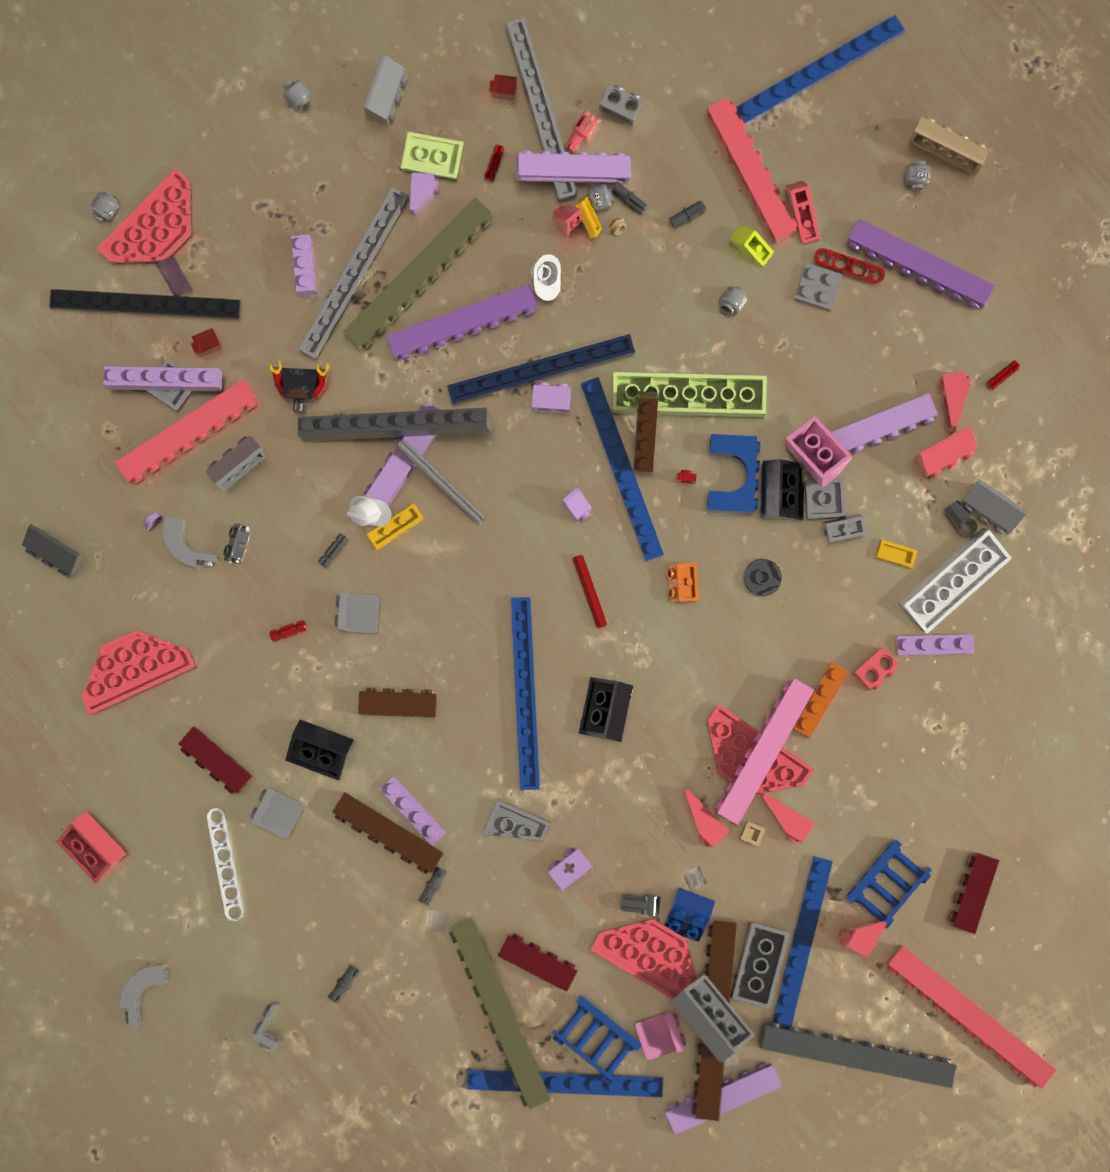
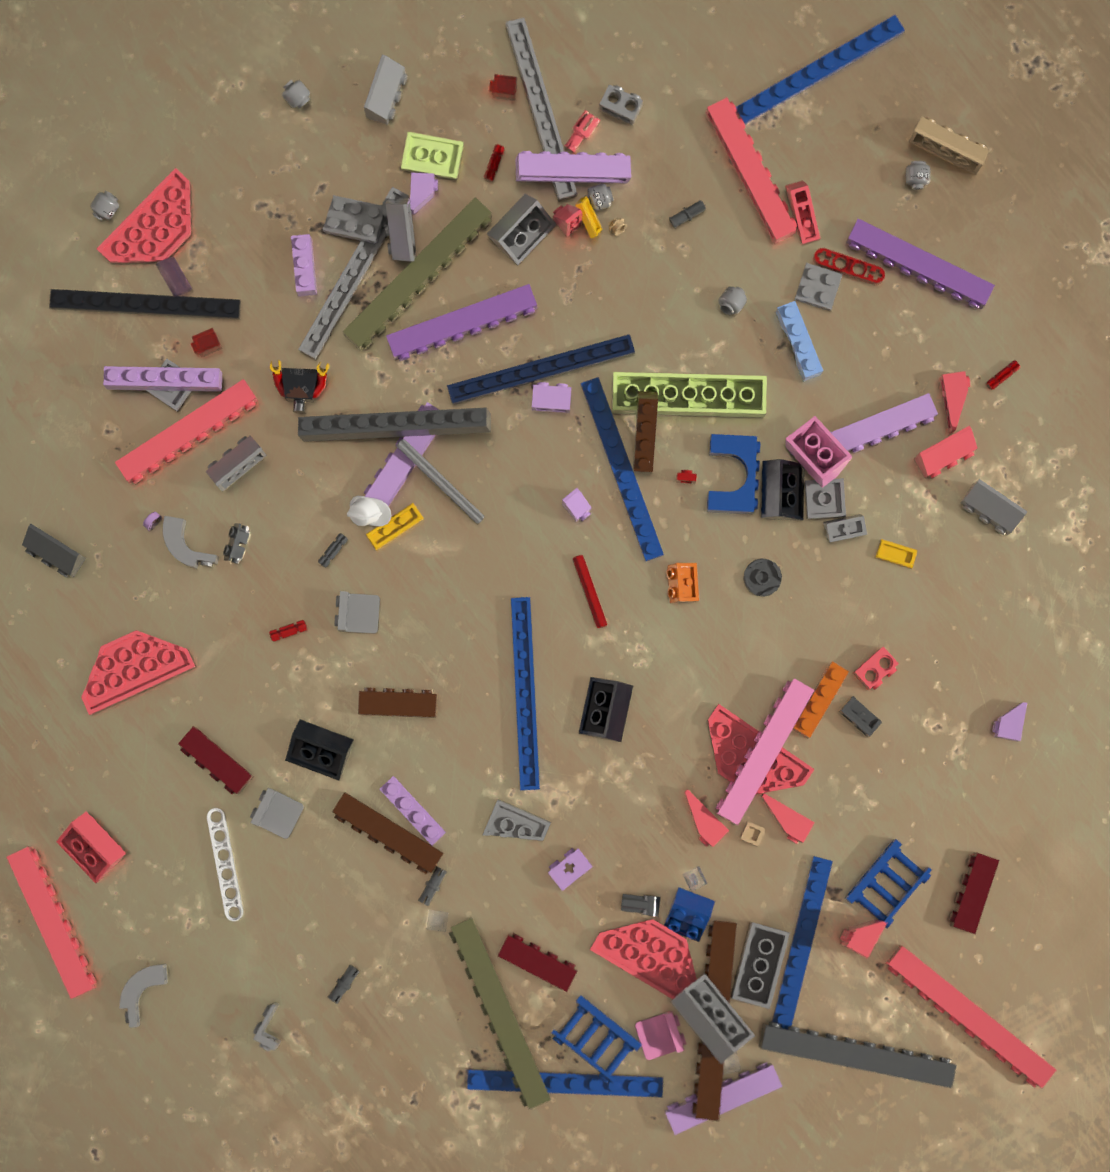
white piece [531,254,561,301] -> none
dark grey axle [612,182,647,213] -> none
neon yellow slope [730,225,774,267] -> none
lavender plate [896,634,975,656] -> none
white arch [898,528,1012,634] -> none
dark grey piece [944,500,978,538] -> none
none -> coral brick [7,847,96,999]
none -> light grey plate [323,195,385,244]
none -> light grey slope [383,198,416,261]
none -> light grey slope [487,193,557,265]
none -> light blue arch [776,301,823,382]
none -> dark grey hinge [839,696,882,737]
none -> lavender slope [992,702,1027,742]

